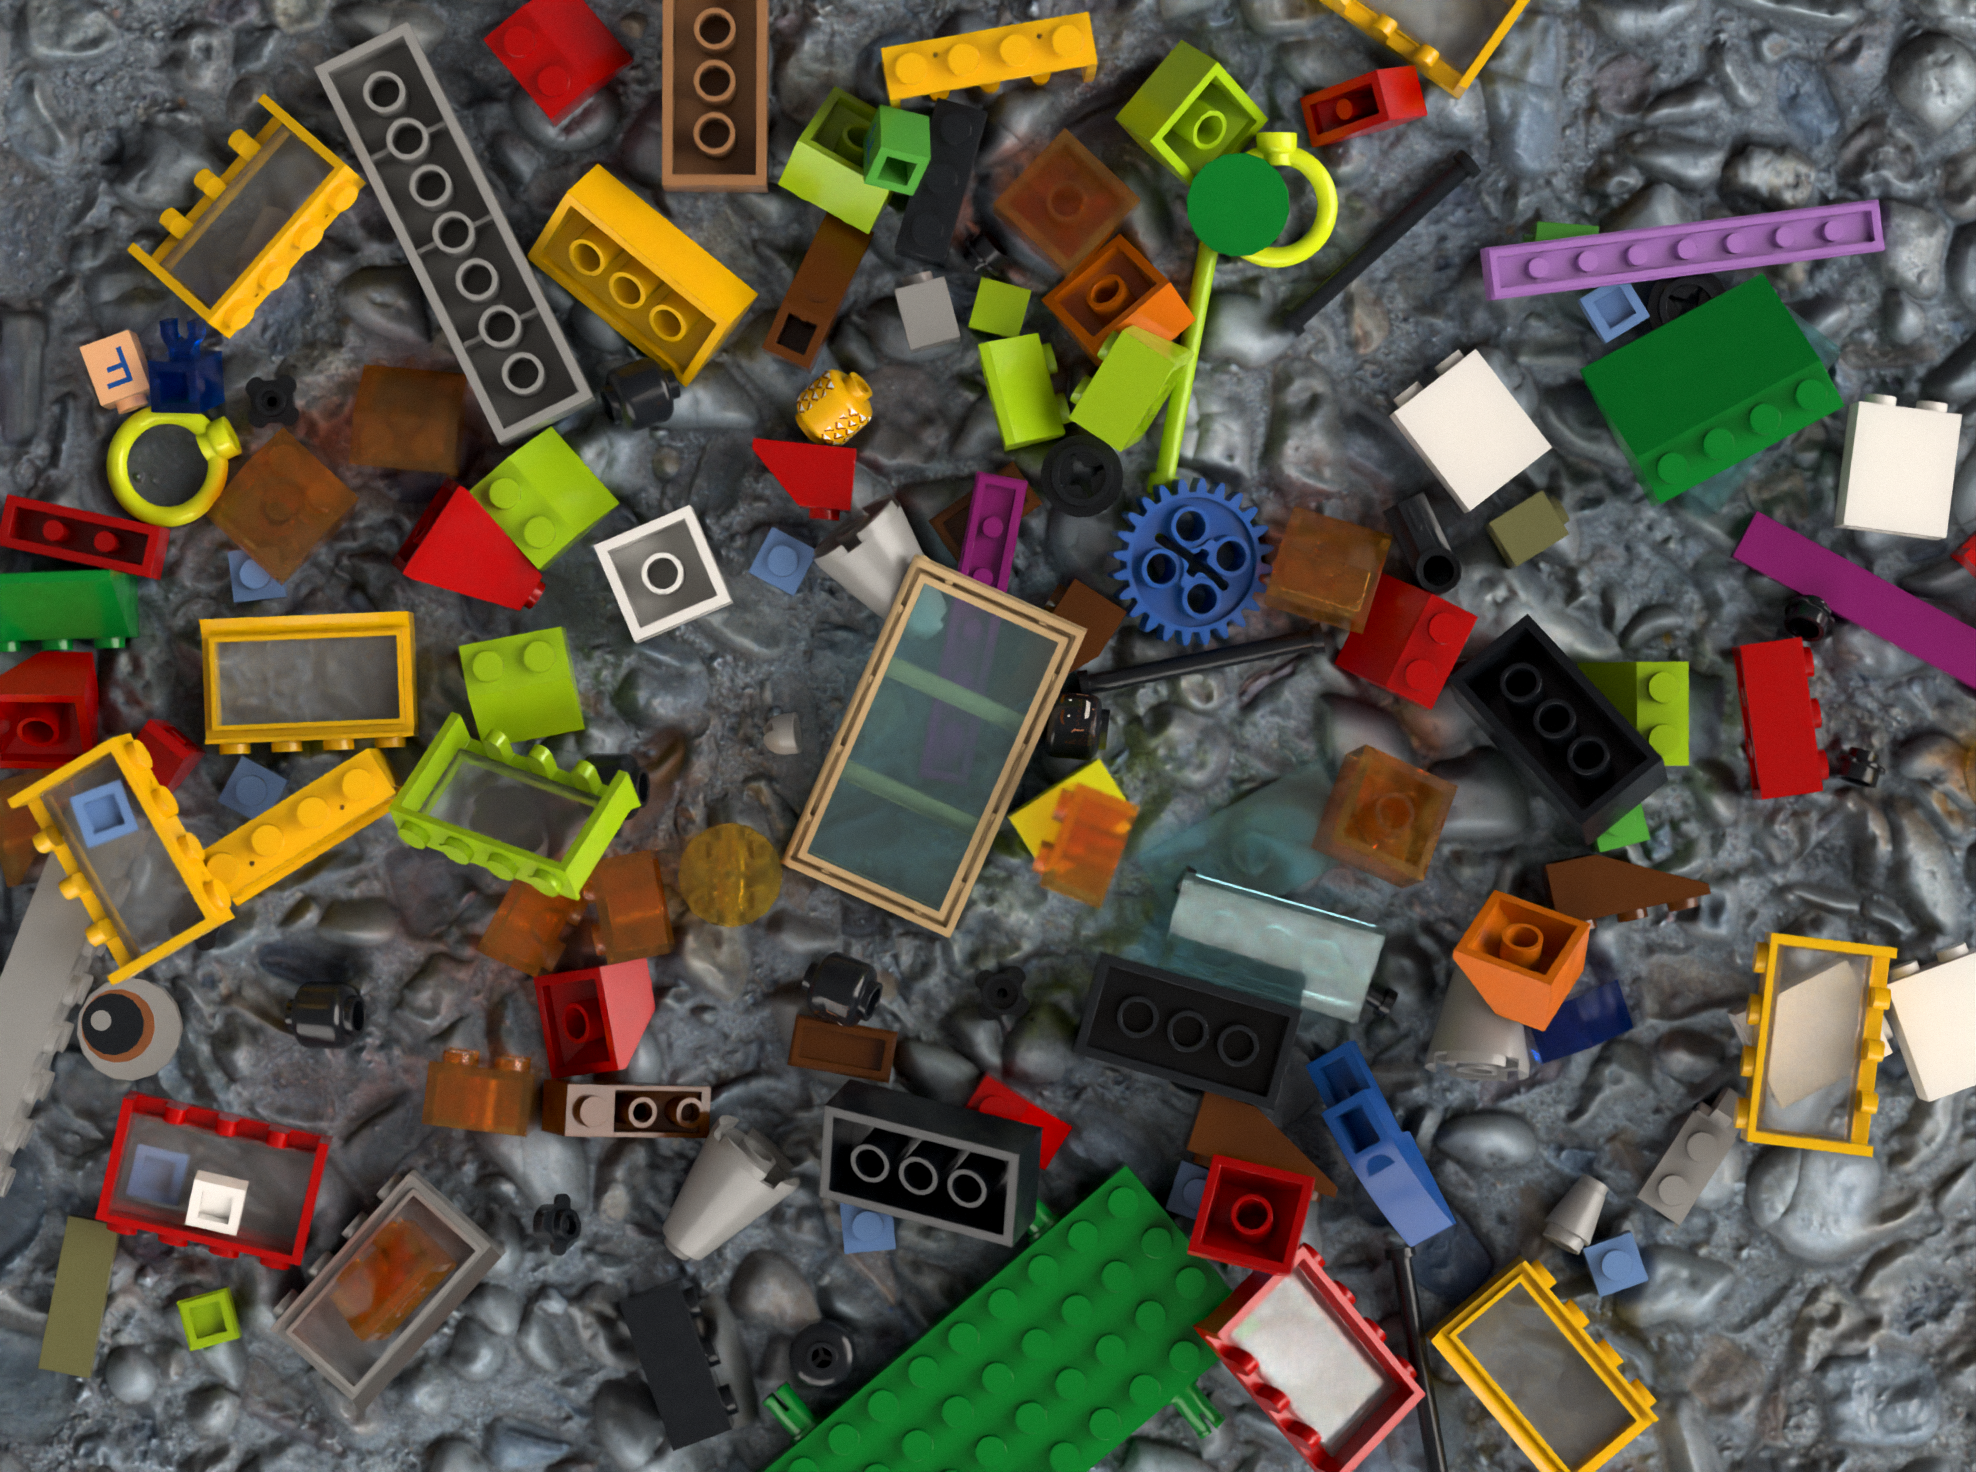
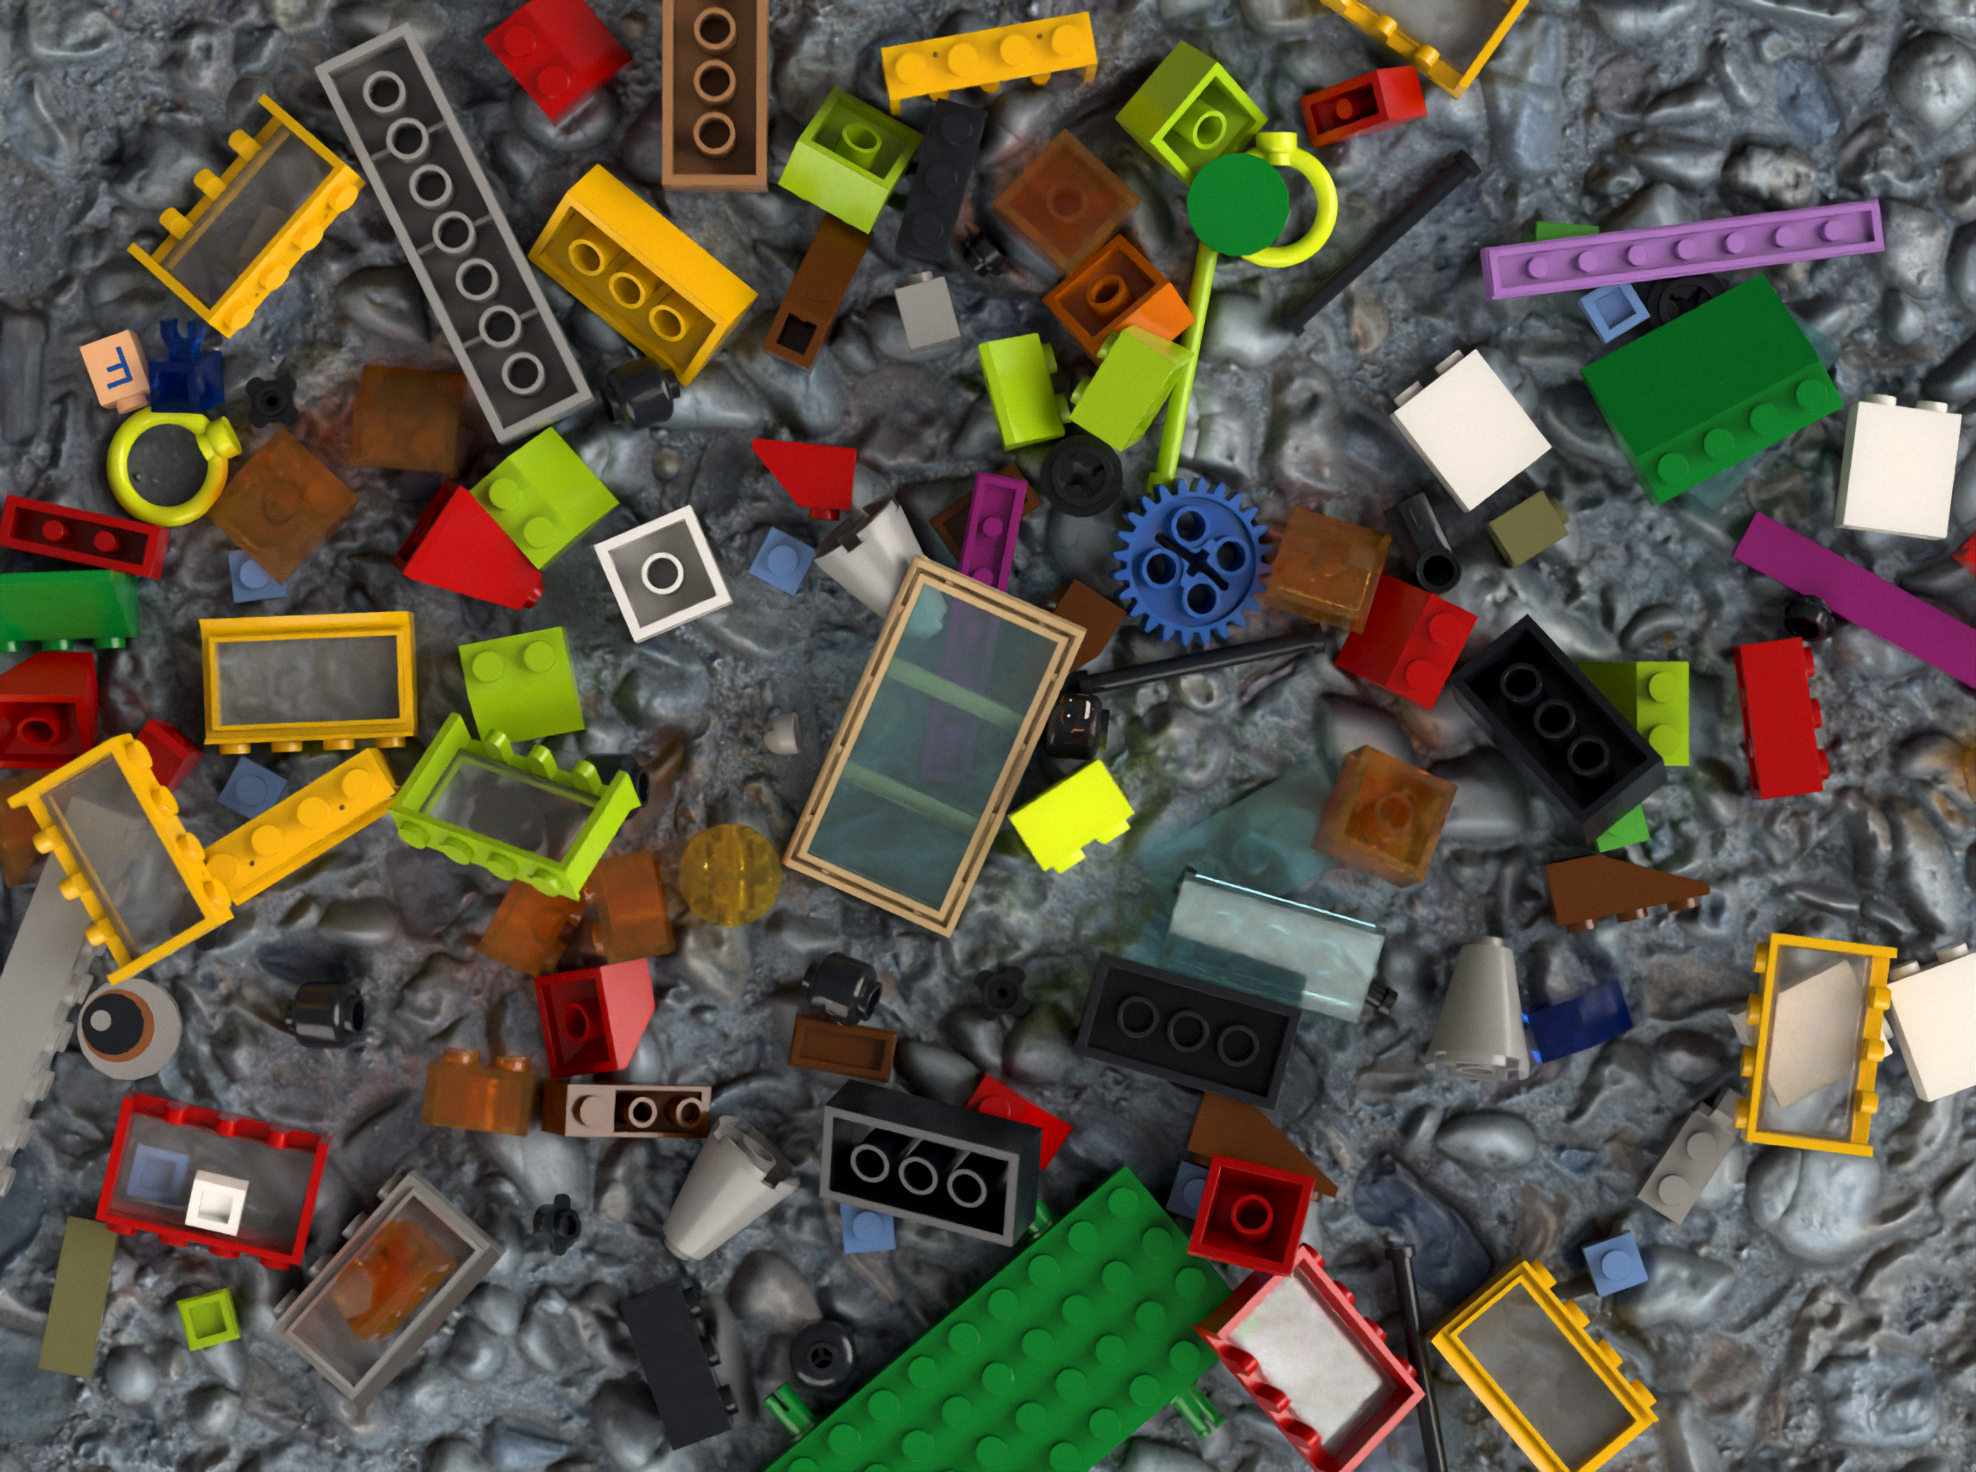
medium blue plate [69,779,140,849] -> none
yellow head [795,369,873,446] -> none
bright green brick [863,104,931,196] -> none
lime tile [968,277,1031,338] -> none
clear orange brick [1031,782,1140,909] -> none
blue slope [1305,1040,1457,1247] -> none
orange slope [1453,889,1591,1032] -> none
light grey cone [1542,1174,1609,1255] -> none
black plate [1835,747,1886,788] -> none

